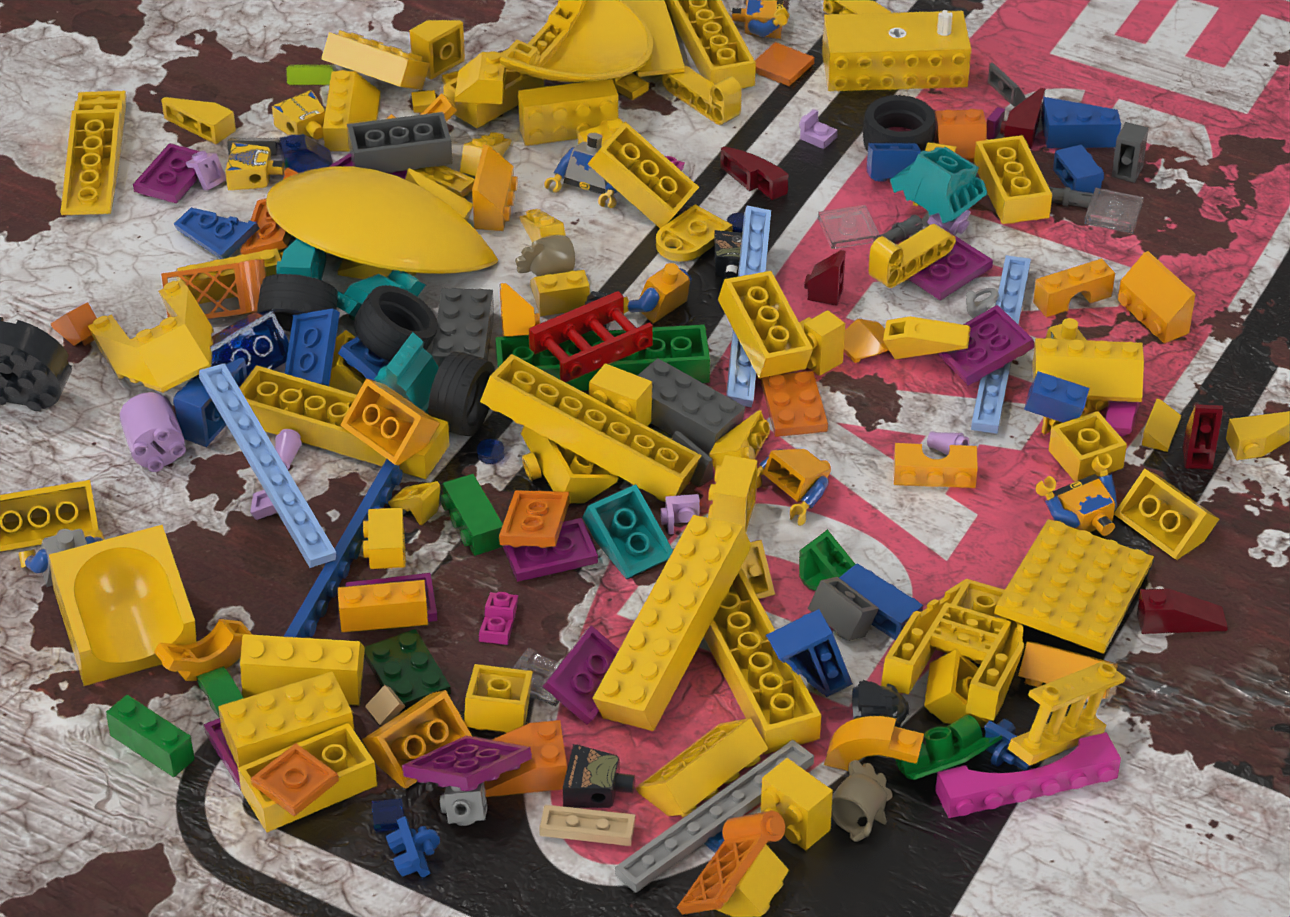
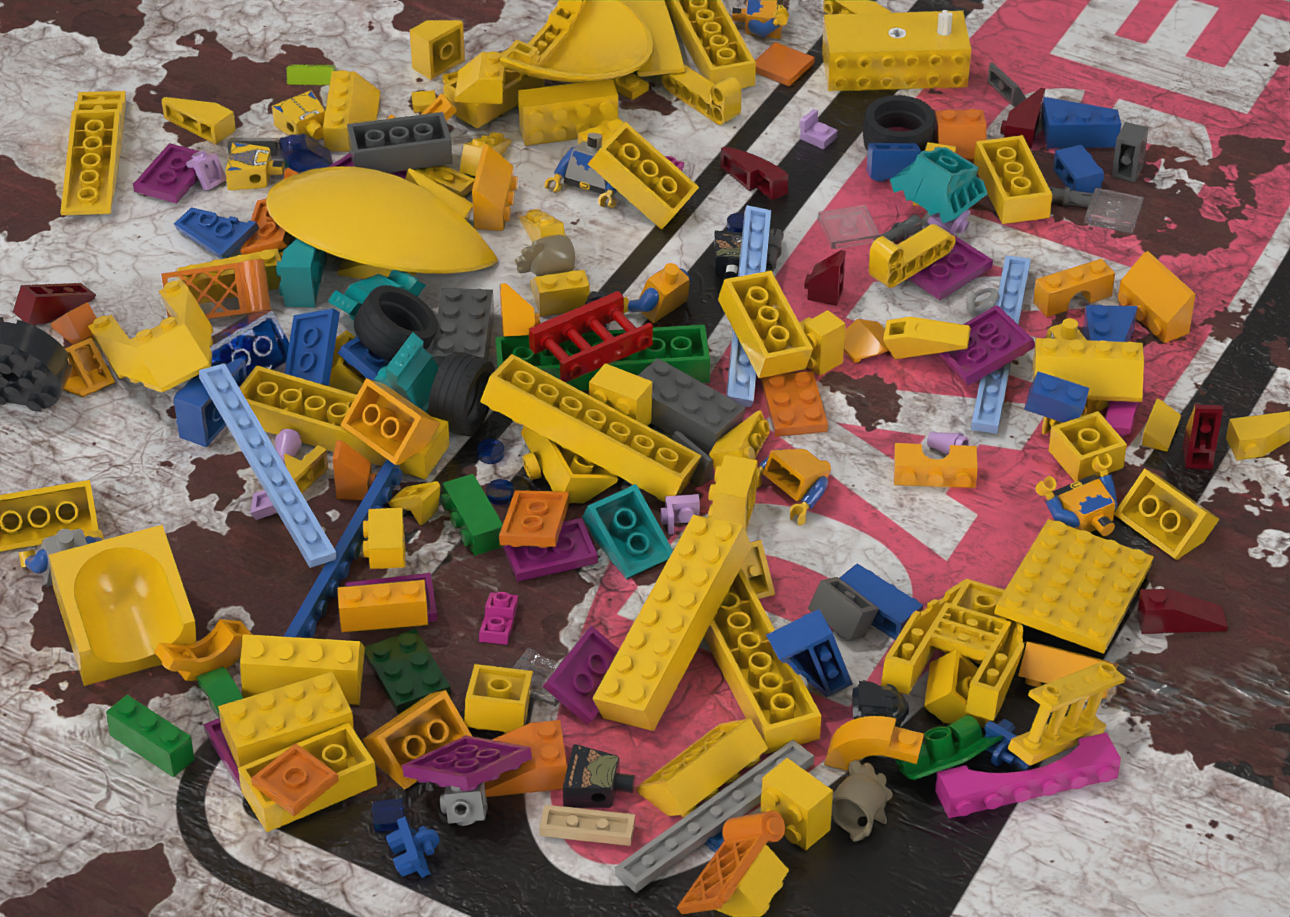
lavender cylinder [120,392,186,472] -> none
black tyre [257,274,338,332] -> none
yellow brick [321,30,430,90] -> none
tan tile [365,685,405,726] -> none
yellow plate [656,204,733,261] -> none
green slope [799,529,855,591] -> none
magenta tile [986,107,1005,140] -> none
none -> dark red slope [13,283,96,326]
none -> light orange slope [64,337,115,398]
none -> yellow slope [284,445,329,494]
none -> orange slope [332,440,377,500]
none -> clear blue tile [486,479,514,505]
none -> dark grey pin [766,229,784,271]
none -> blue wedge [1083,305,1138,342]

